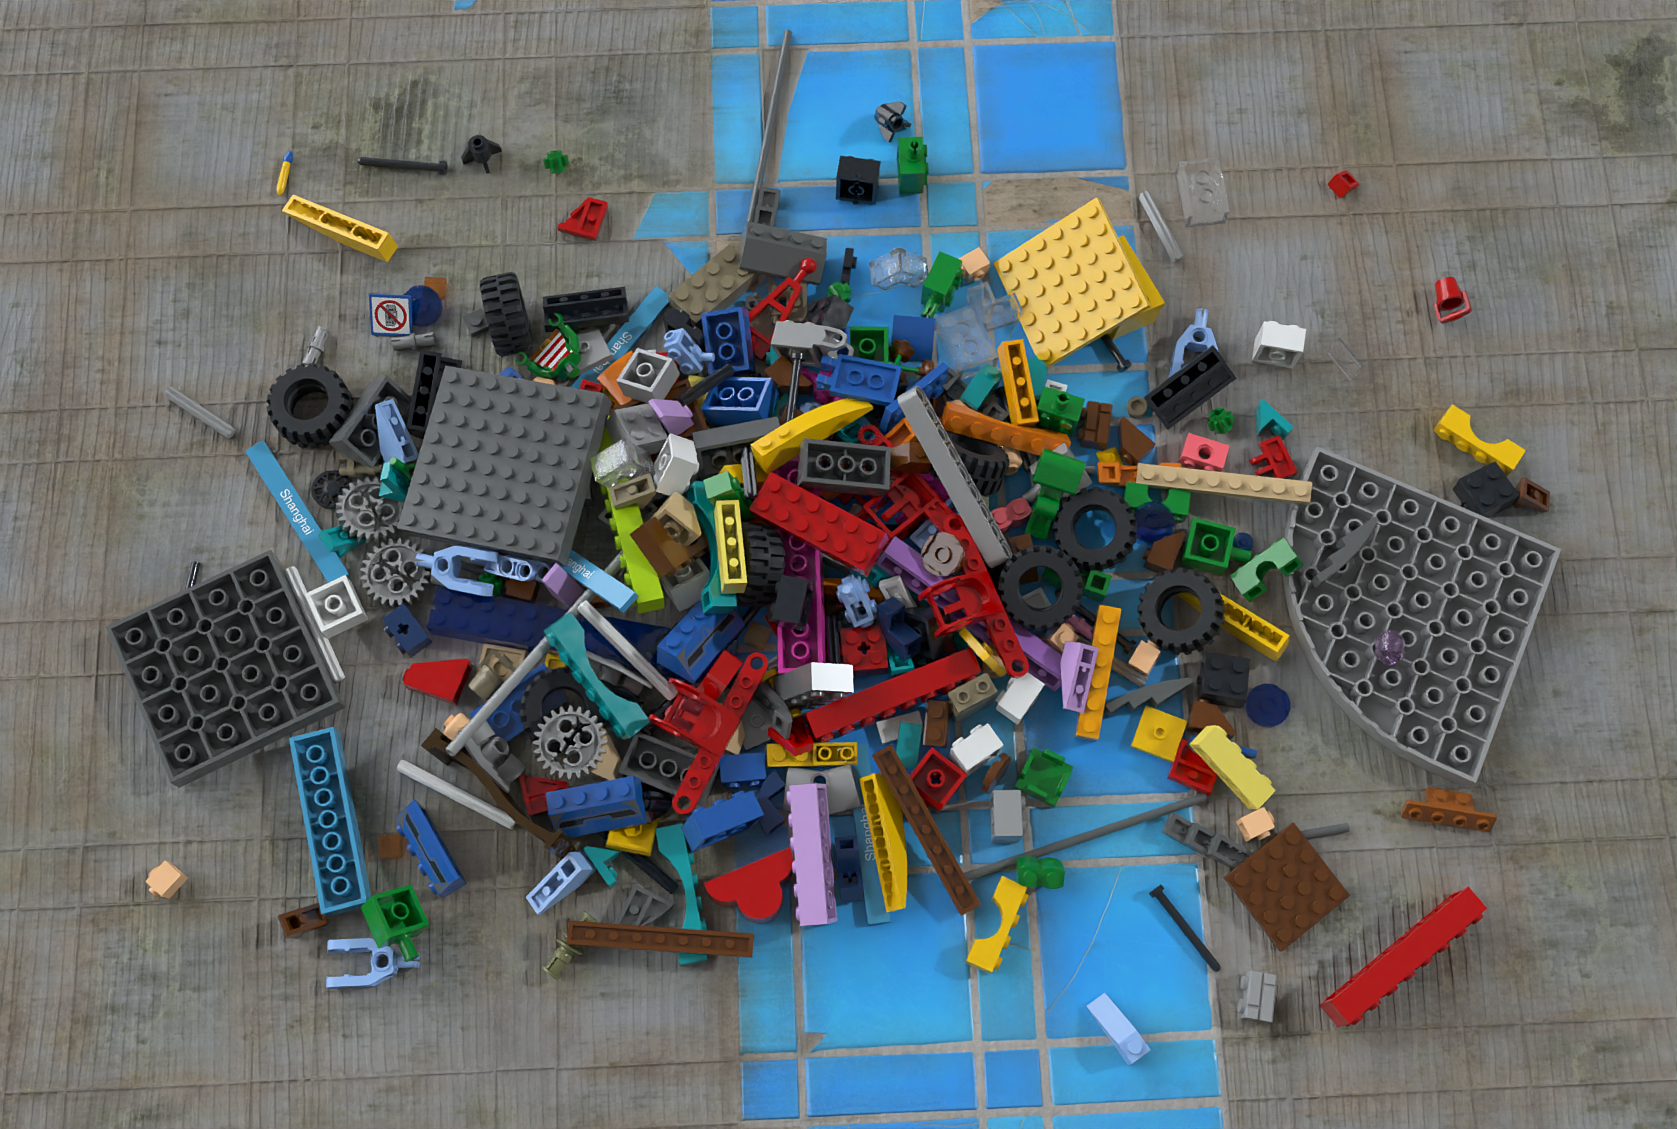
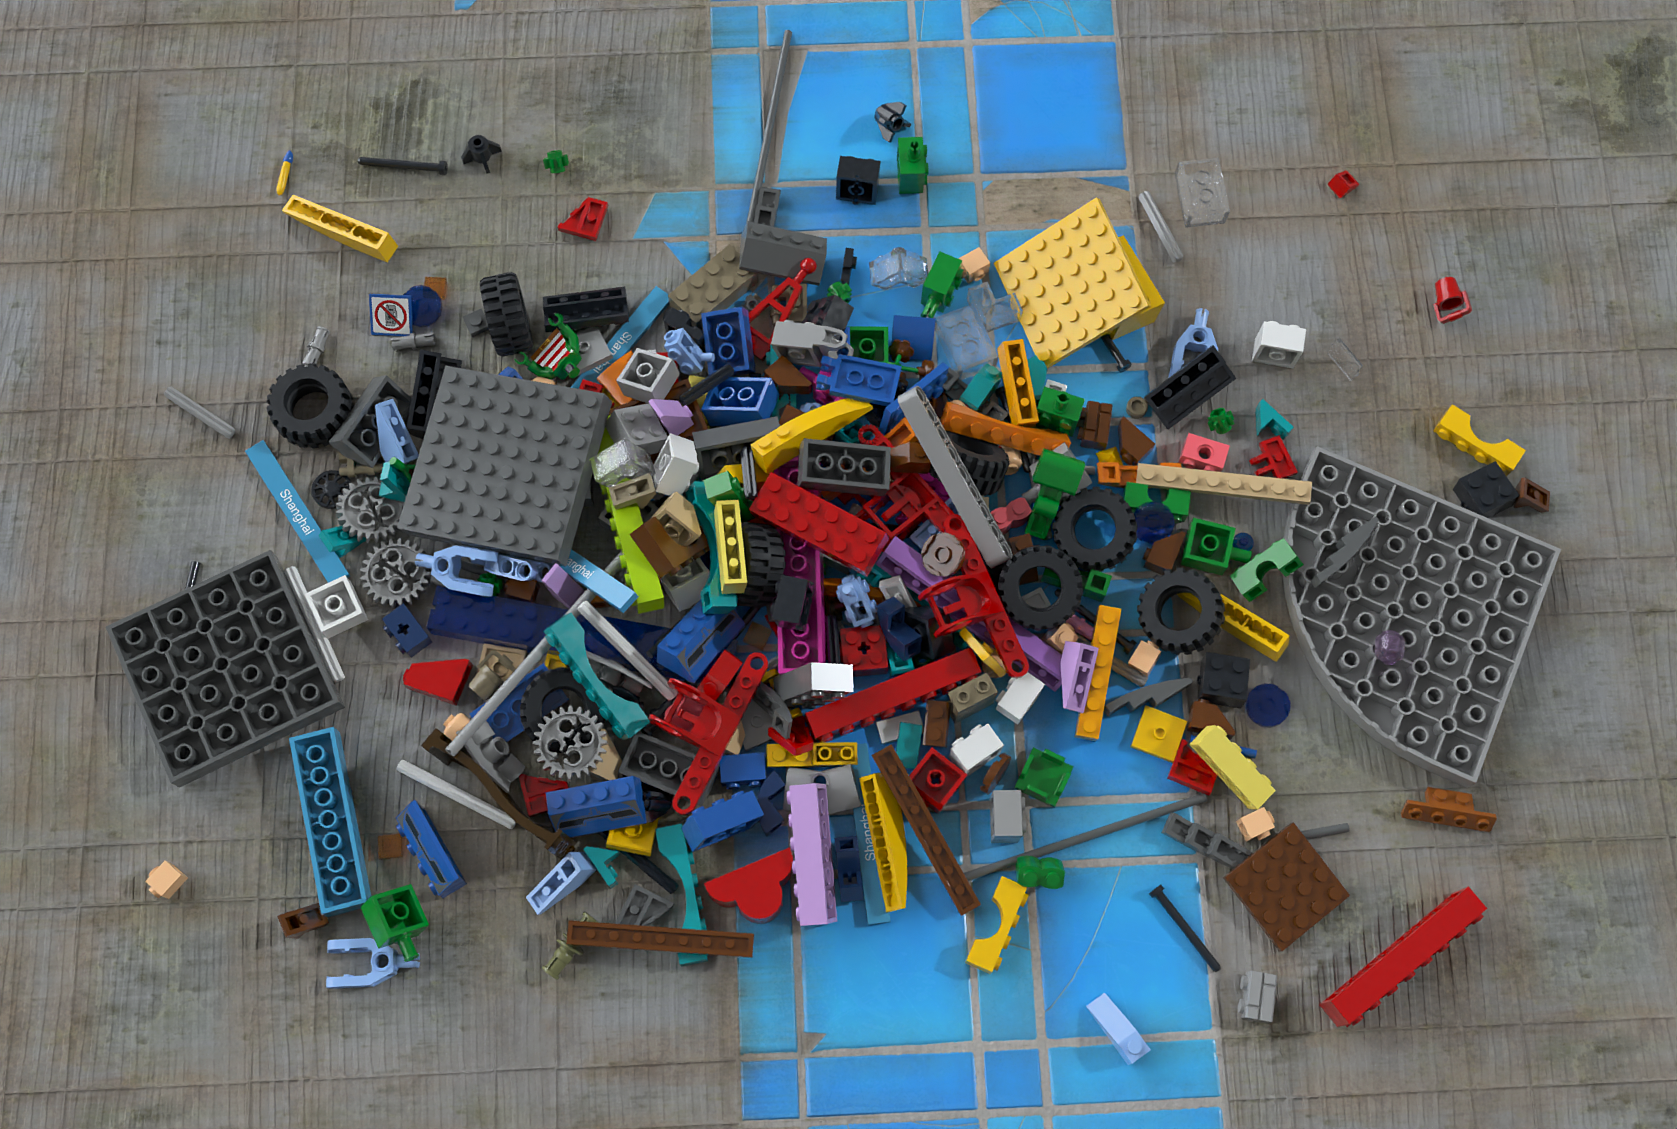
black bar [785,353,806,423] -> none

